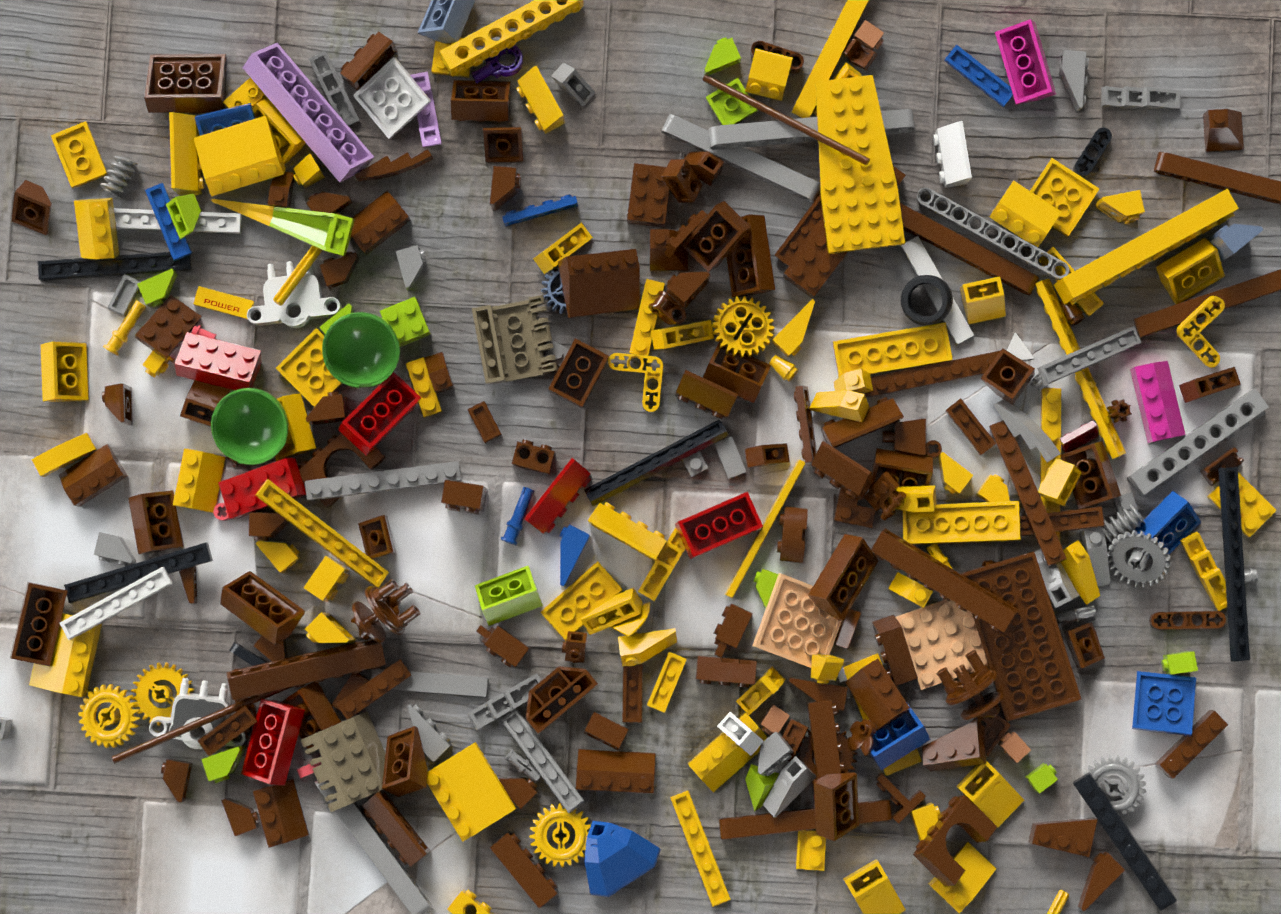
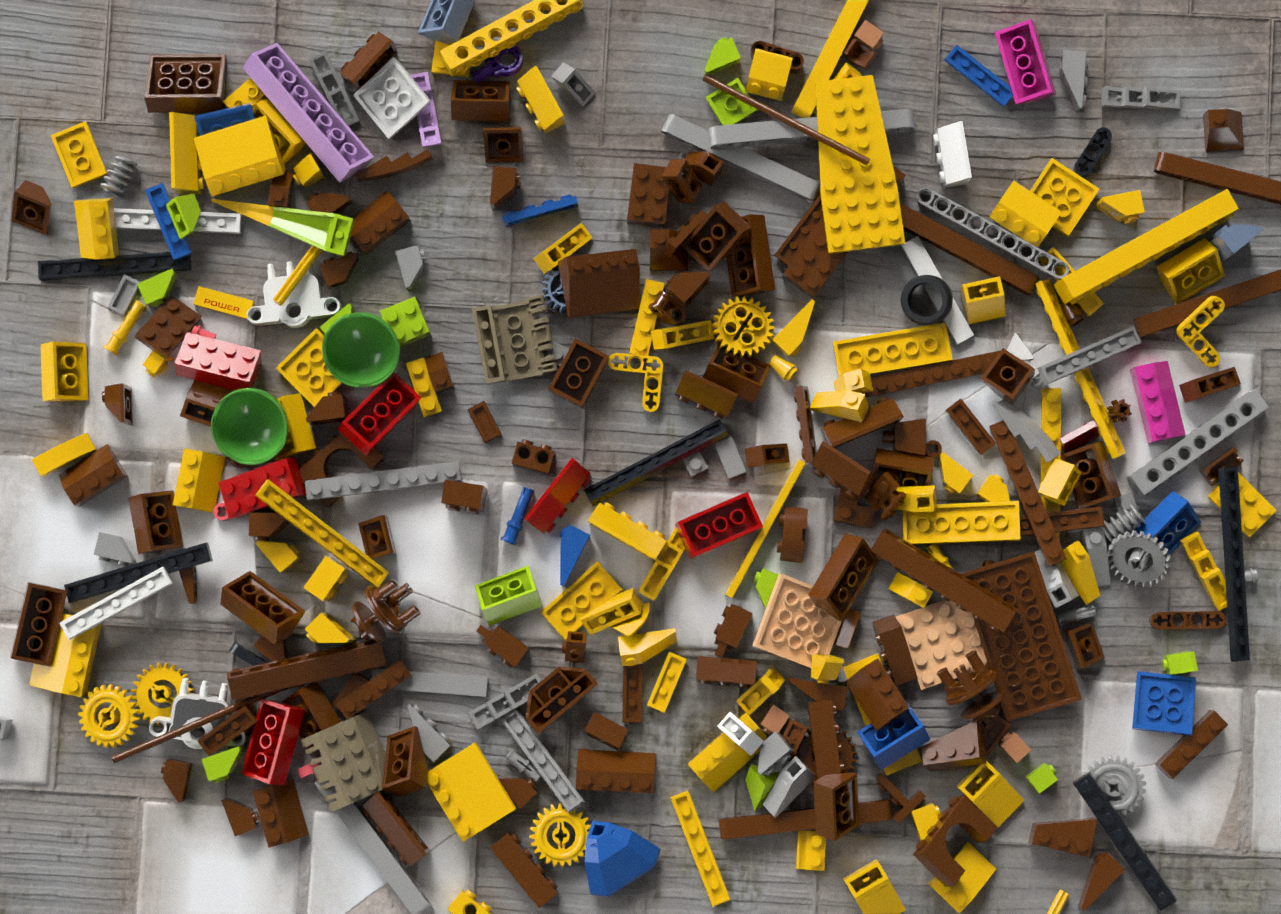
reddish brown plate [849,719,876,756] -> none

